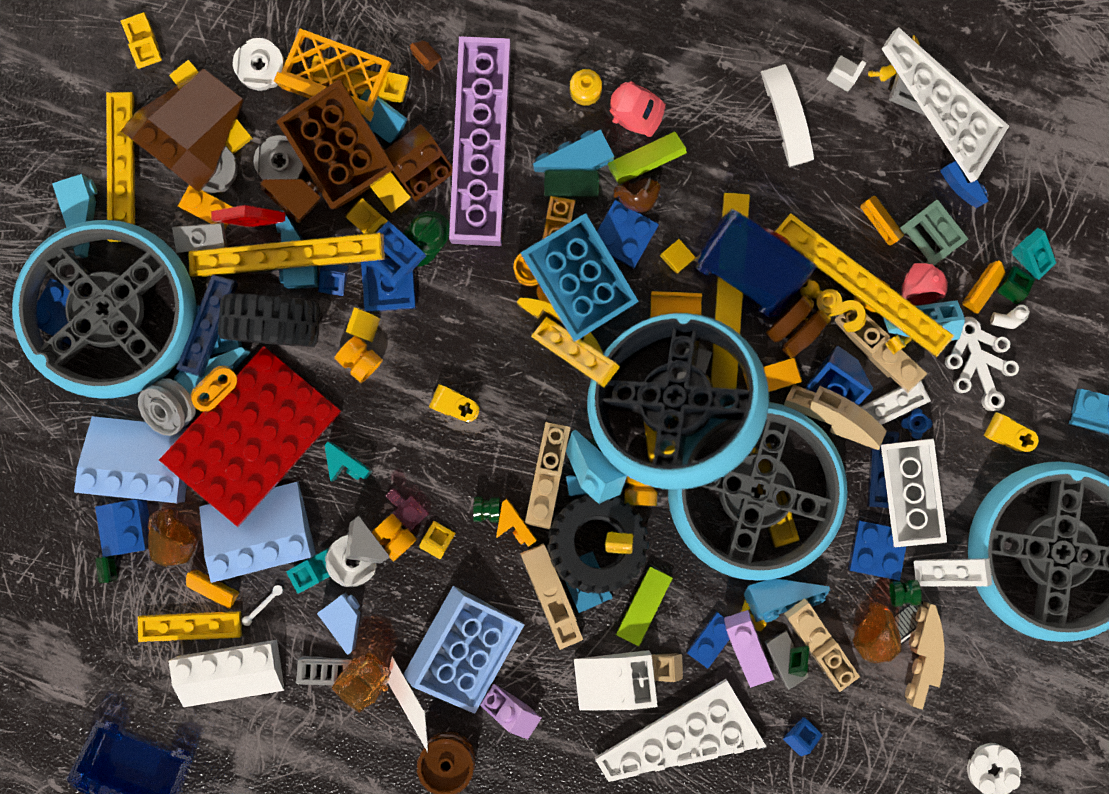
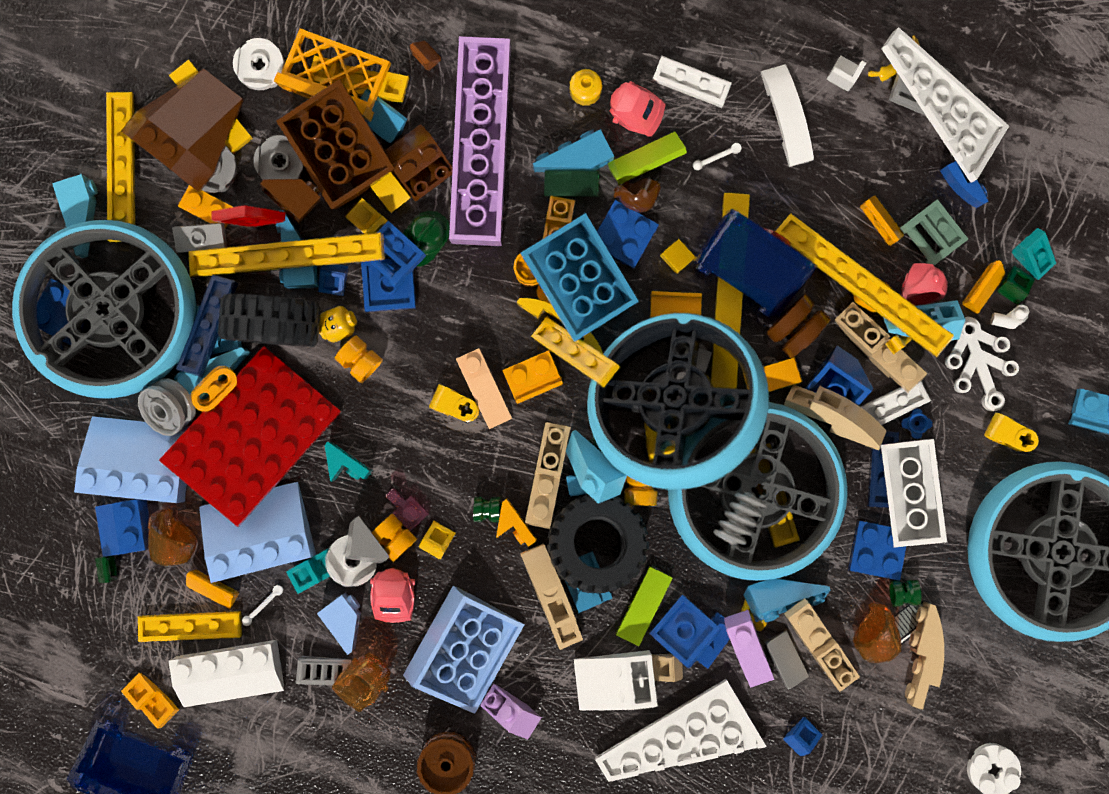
yellow slope [121,12,162,69] -> none
yellow slope [346,307,380,342] -> none
white sticker [387,657,428,752] -> none
yellow slope [605,532,633,554] -> none
dark green slope [788,646,809,677] -> none
yellow piece [800,280,867,332] -> none
white plate [914,558,992,586] -> none
none -> light orange slope [121,673,179,728]
none -> yellow head [319,306,357,343]
none -> coral helmet [370,568,415,623]
none -> light nougat slope [456,348,512,429]
none -> light orange plate [503,351,563,404]
none -> blue plate [650,595,722,668]
none -> white tile [652,56,732,108]
none -> white hinge [693,143,741,170]
none -> light grey piece [714,490,768,548]

